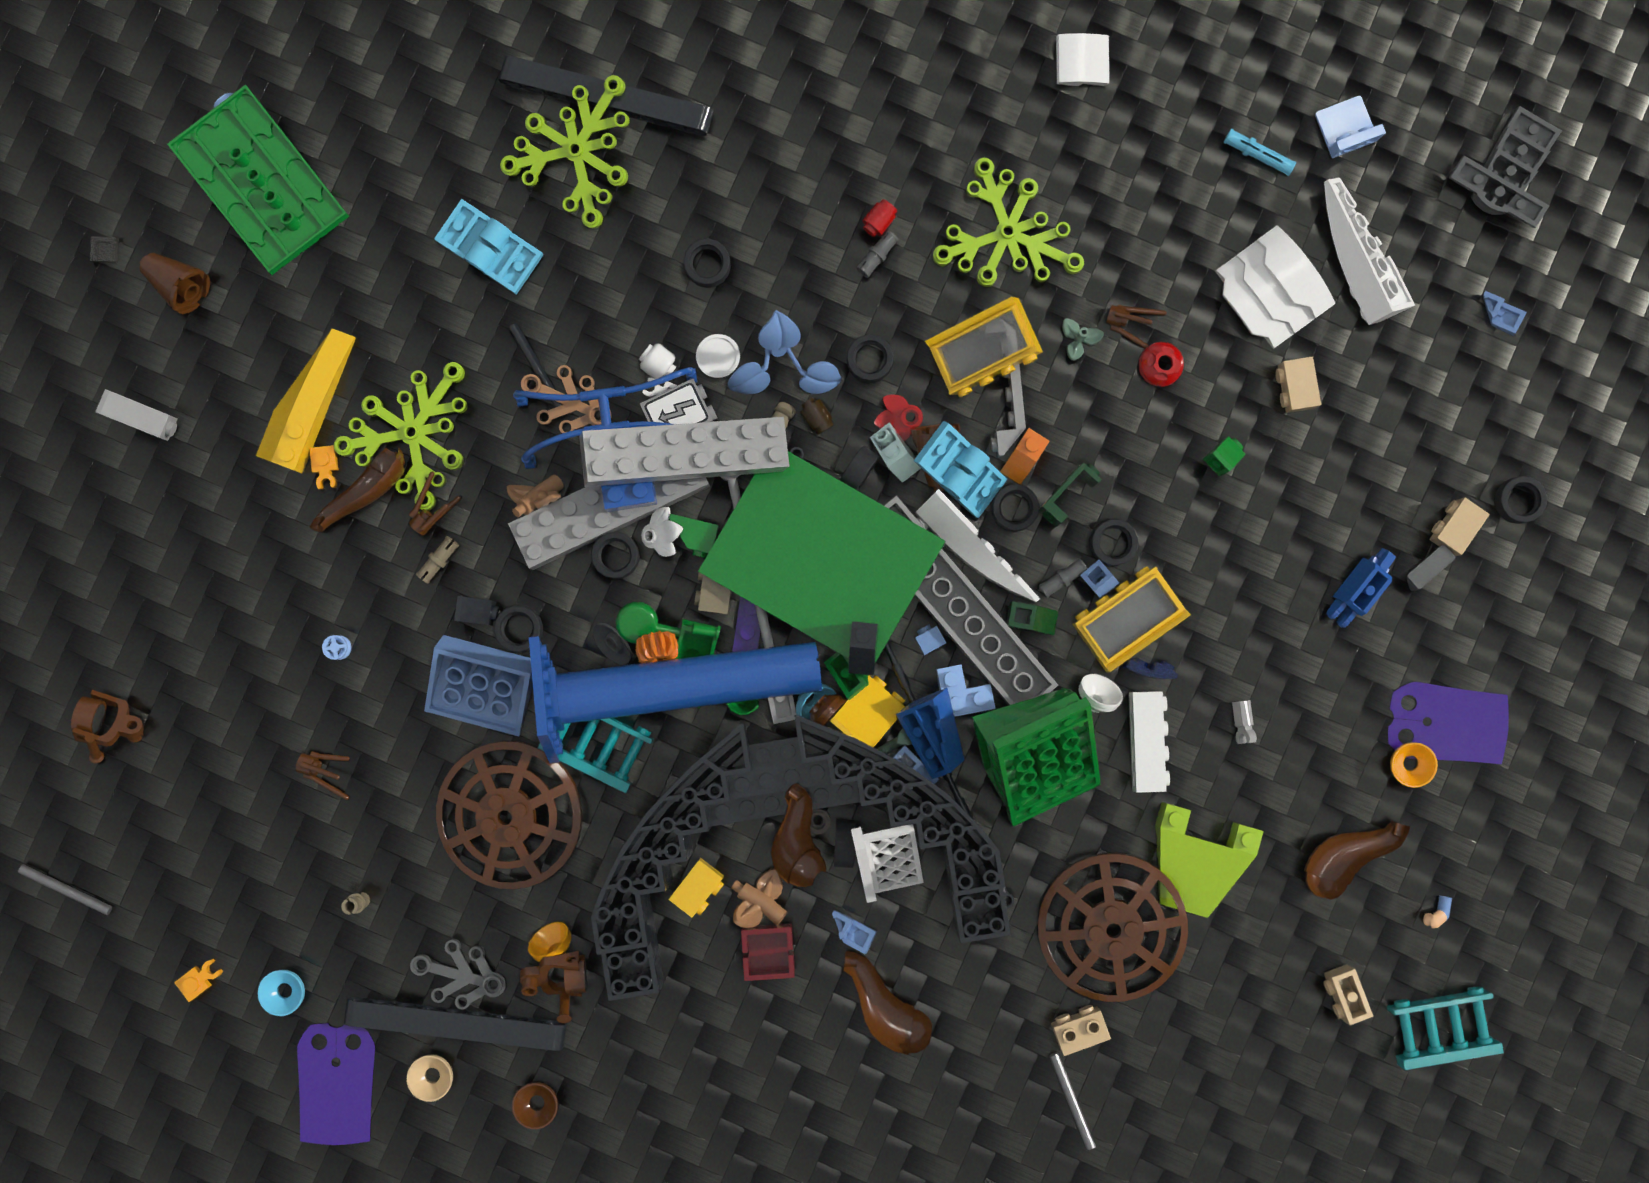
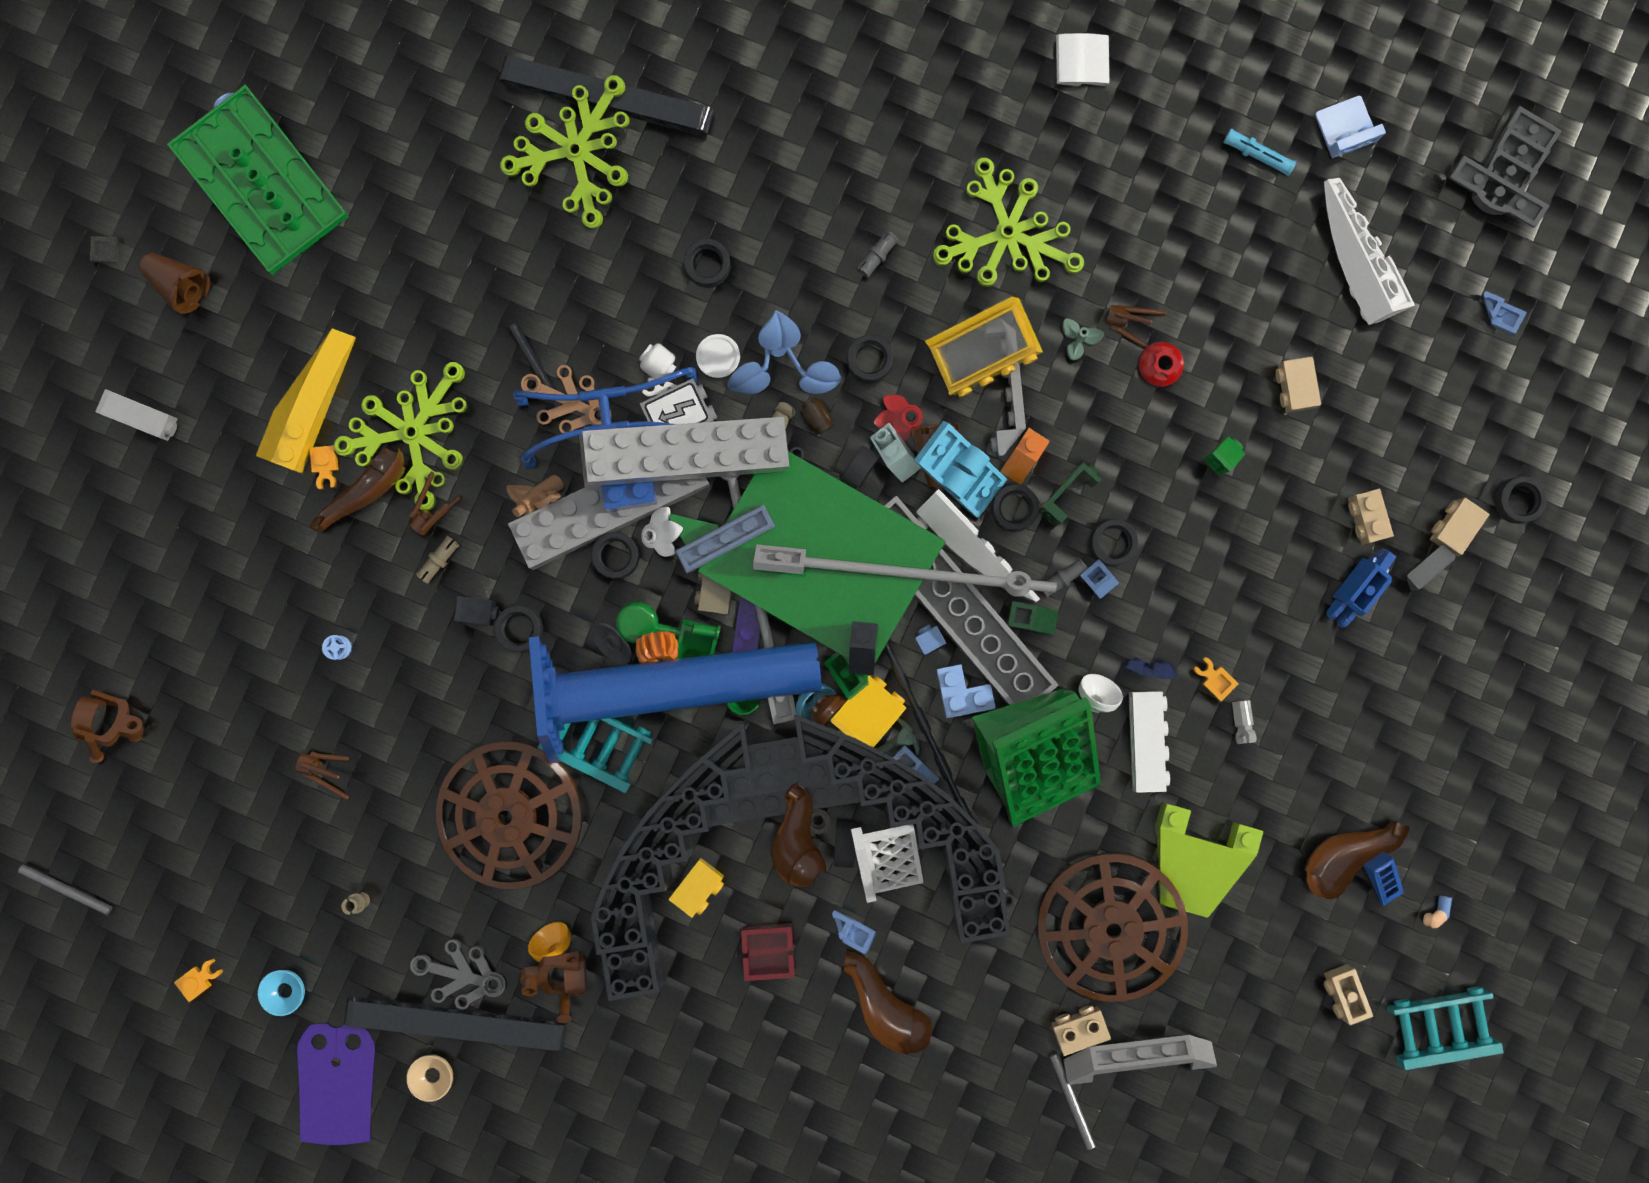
medium blue slope [424,635,533,736] -> none
medium azure plate [434,199,544,295] -> none
reddish brown piece [512,1082,558,1129] -> none
medium nougat plant [731,868,787,928] -> none
red brick [862,199,897,237] -> none
blue wedge [896,688,965,779] -> none
window [1072,566,1191,672] -> none
white slope [1215,226,1335,349] -> none
dark purple piece [1388,682,1509,764] -> none
light orange piece [1390,742,1438,788] -> none
none -> sand blue tile [676,504,775,573]
none -> light grey bar [753,544,1057,596]
none -> light grey slope [1064,1035,1217,1085]
none -> light orange plate [1193,657,1238,701]
none -> tan brick [1348,489,1394,545]
none -> blue slope [1364,852,1404,906]

